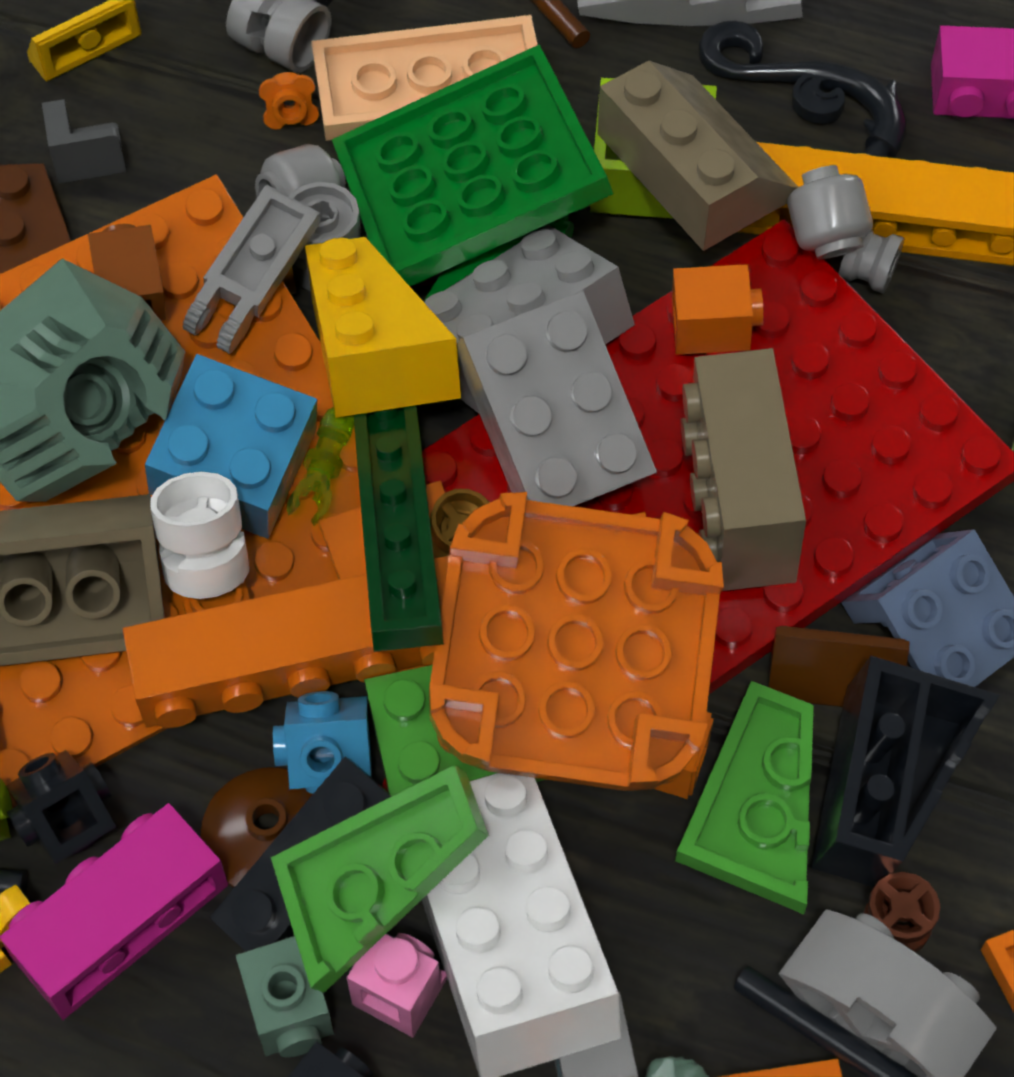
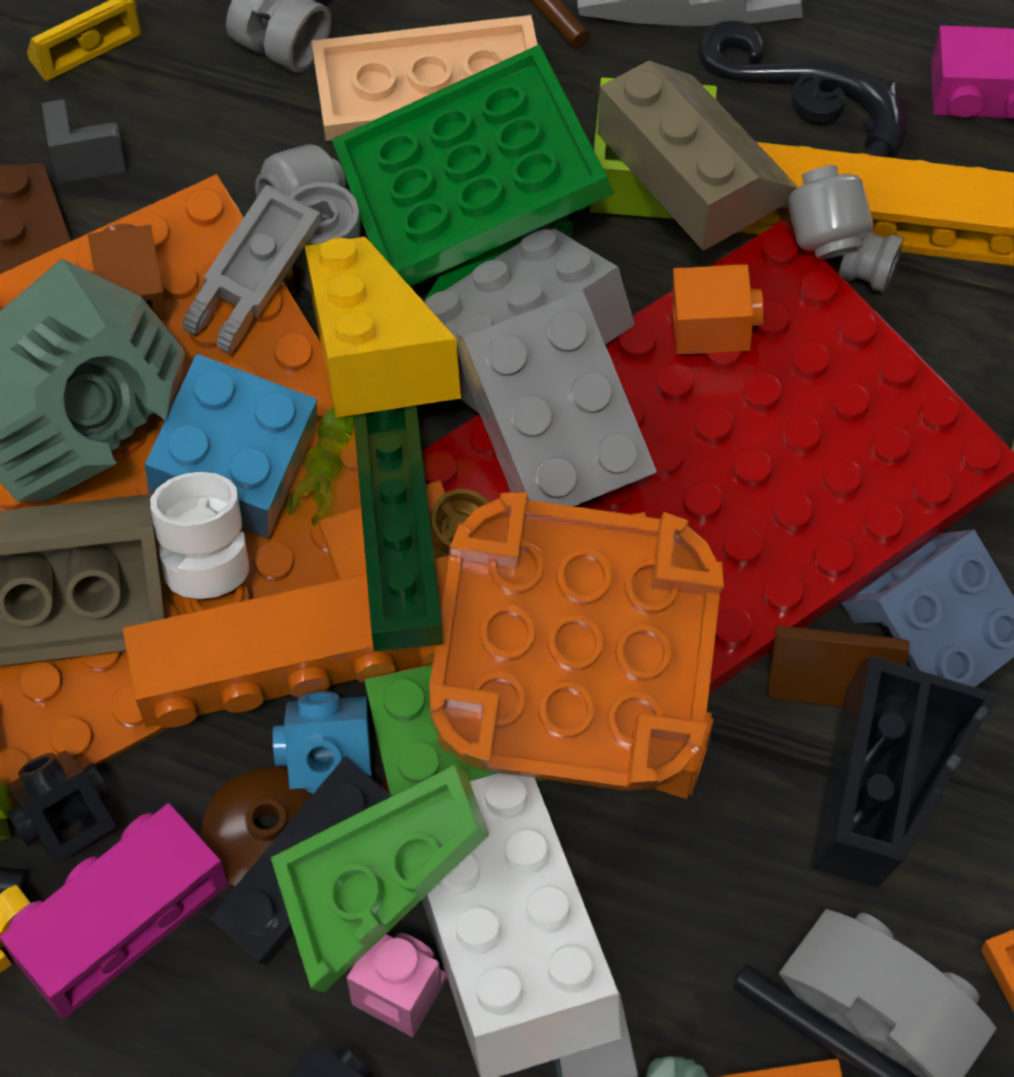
sand green brick [236,936,334,1057] -> none
orange plate [259,72,319,130] -> none
bright green wing [675,681,814,914] -> none
dark tan brick [681,348,806,591] -> none
copper wheel [863,872,940,953] -> none

